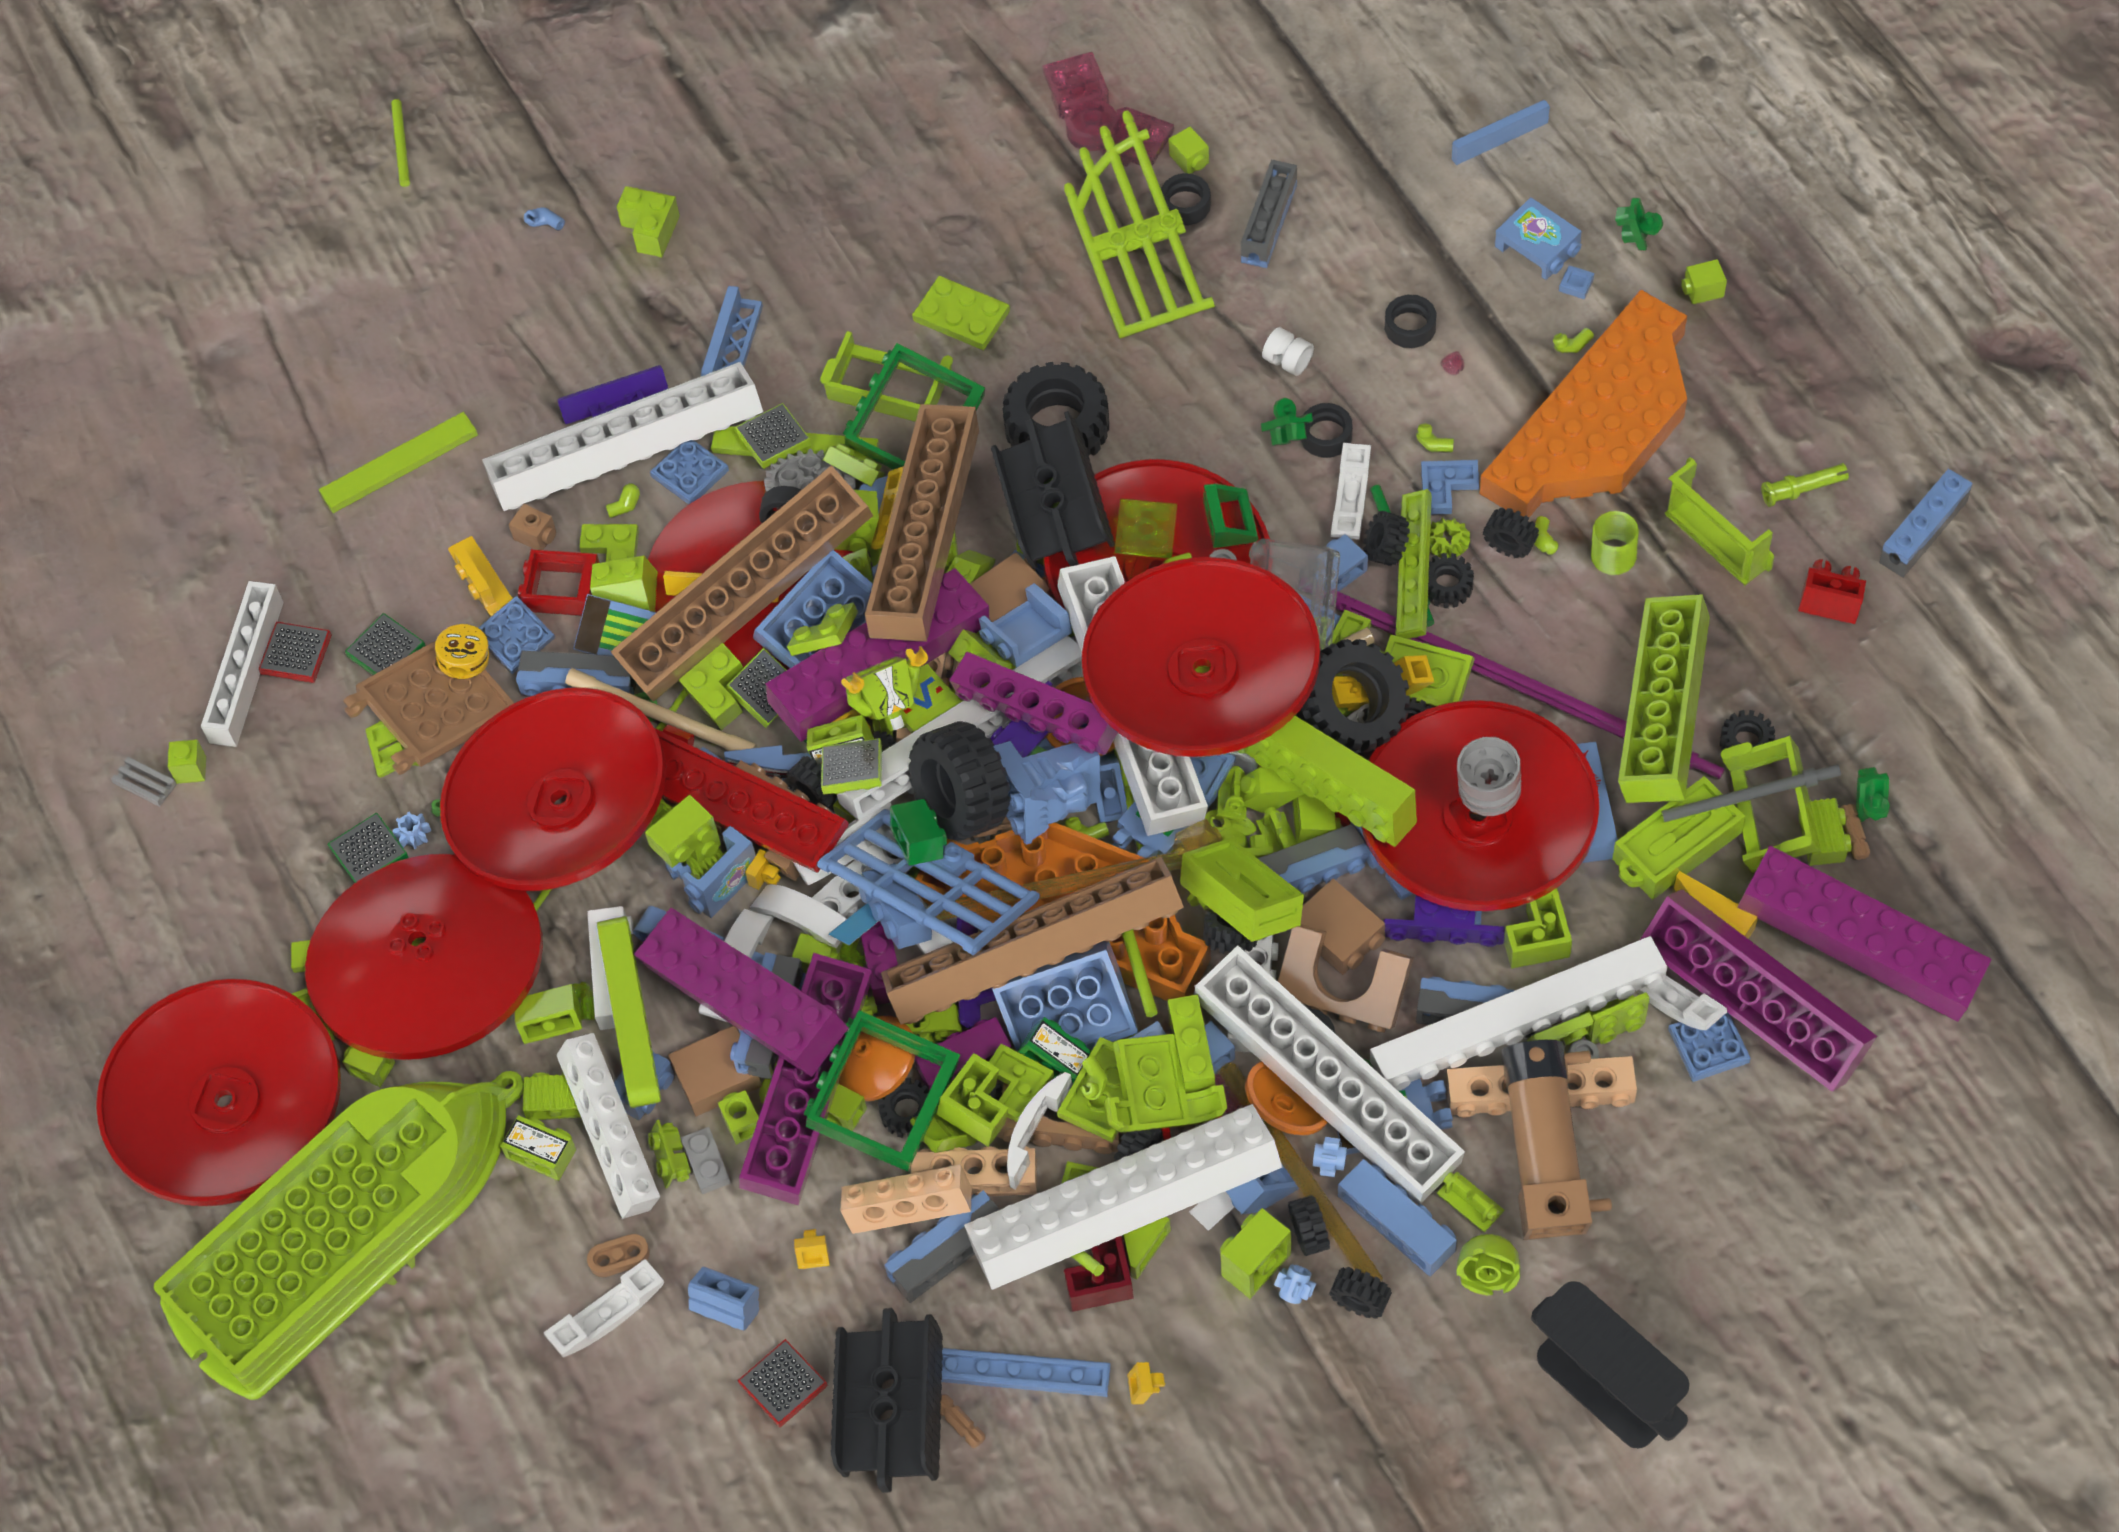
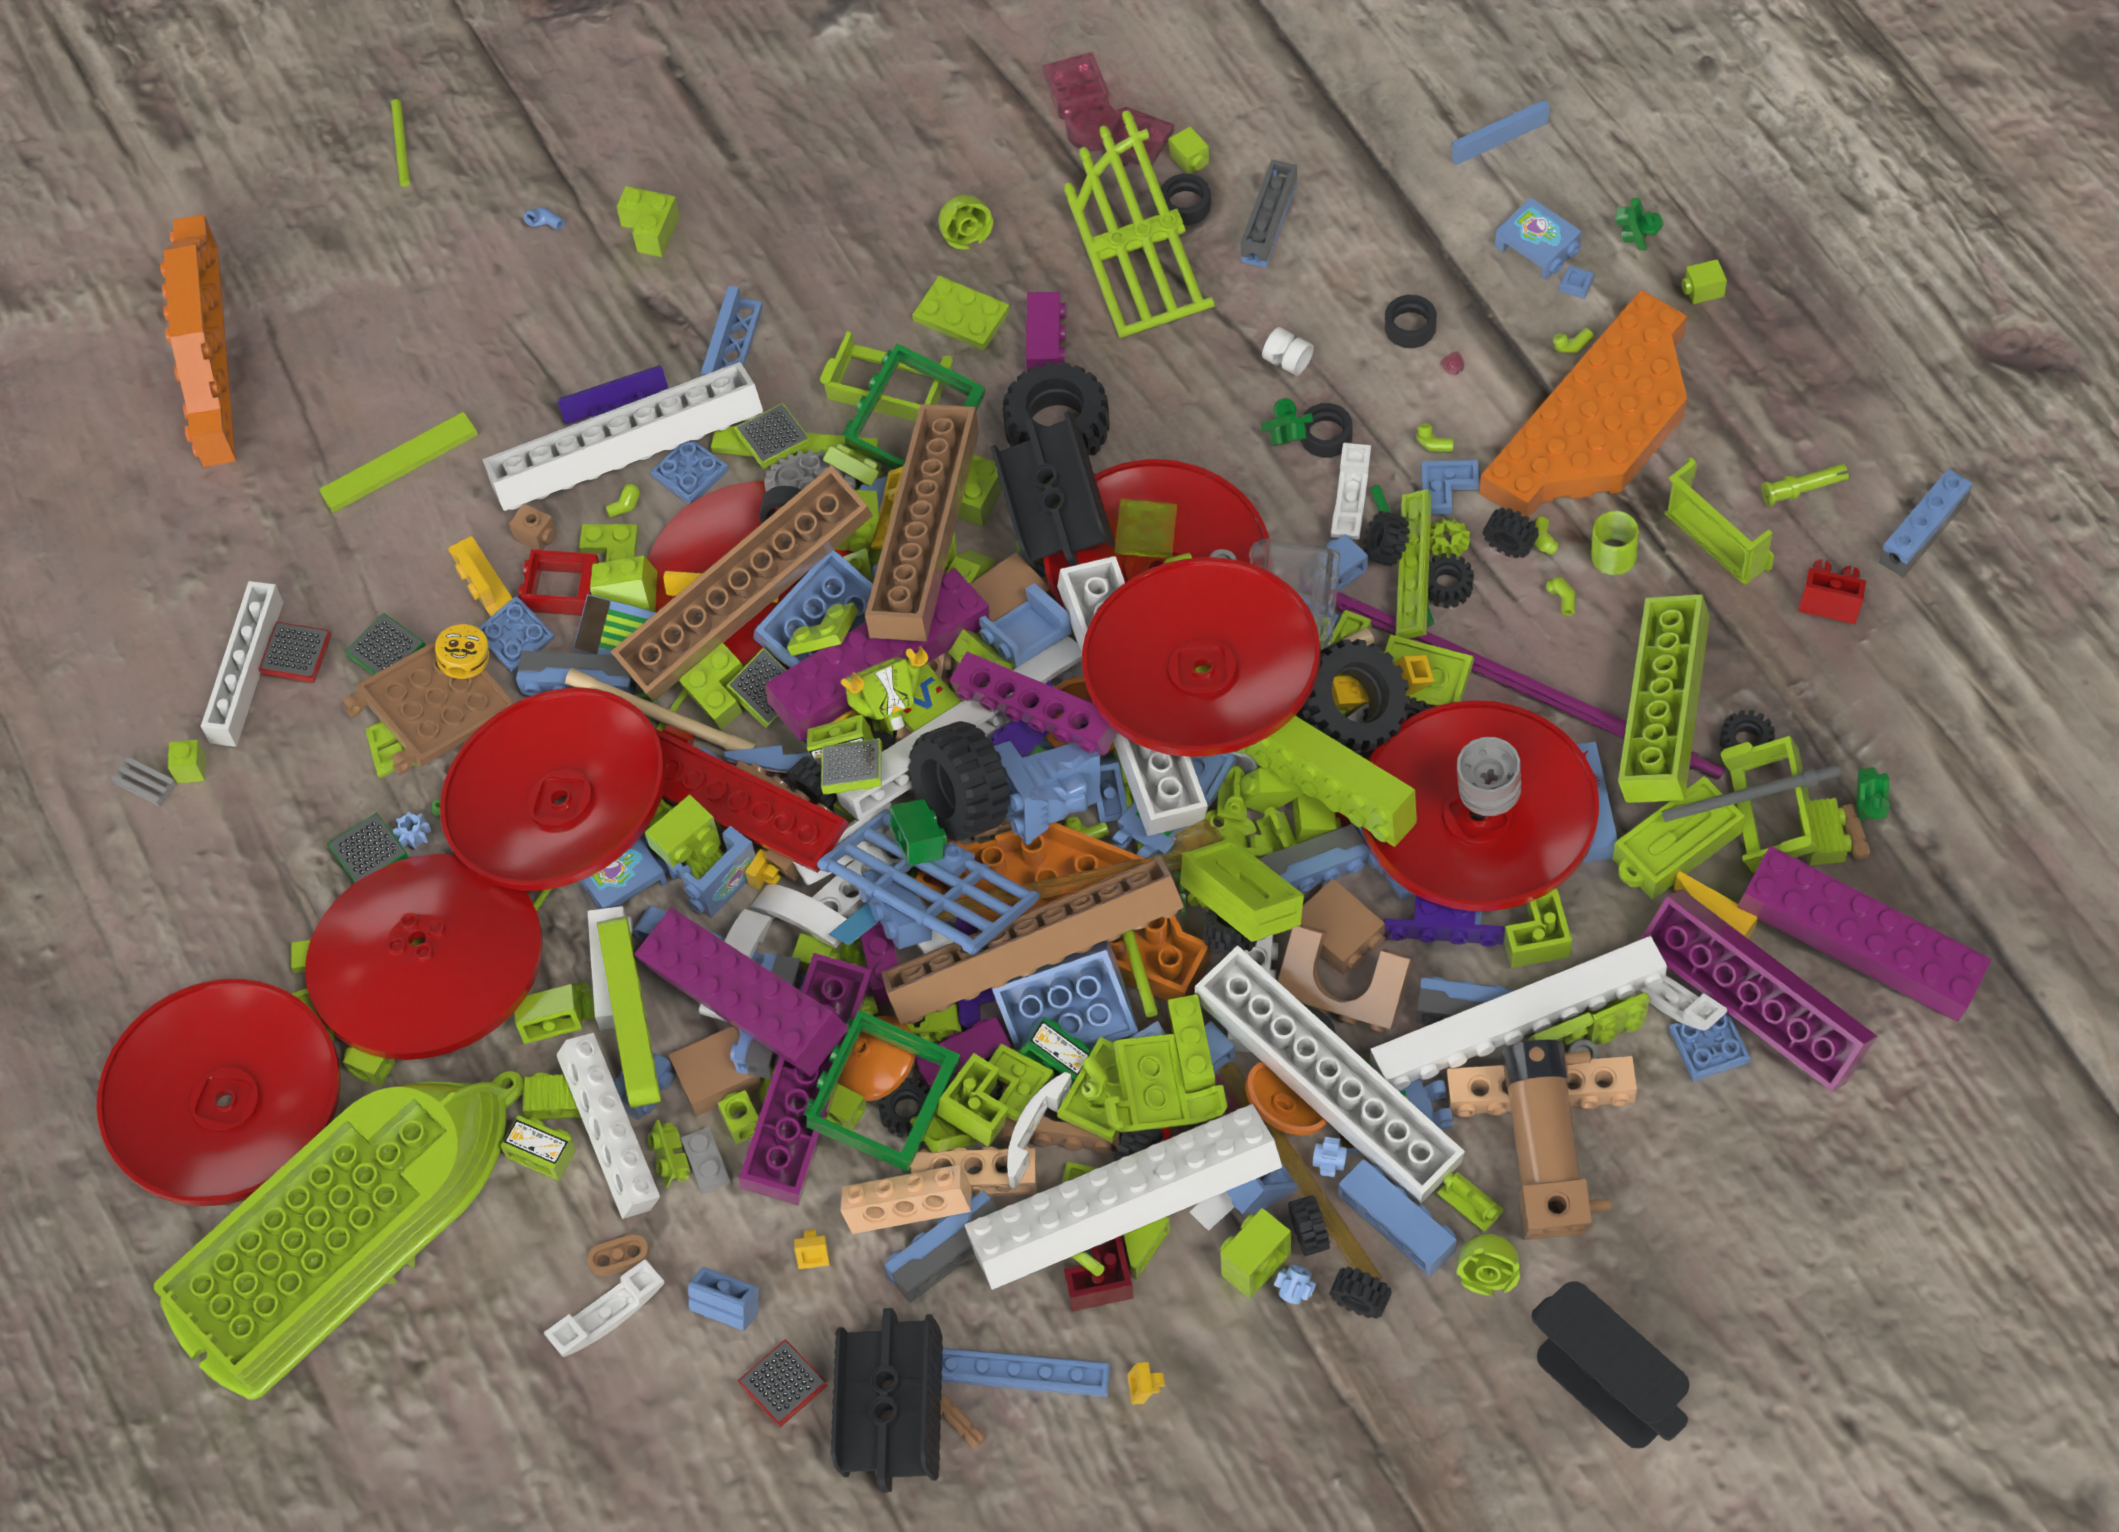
green tile [1203,483,1259,548] -> none
none -> orange brick [160,214,236,467]
none -> medium blue panel [579,836,668,909]
none -> lime cylinder [938,194,994,250]
none -> lime brick [958,454,1003,527]
none -> magenta brick [1026,292,1066,373]
none -> bright green piece [1174,871,1187,917]
none -> lime arm [1546,577,1575,616]

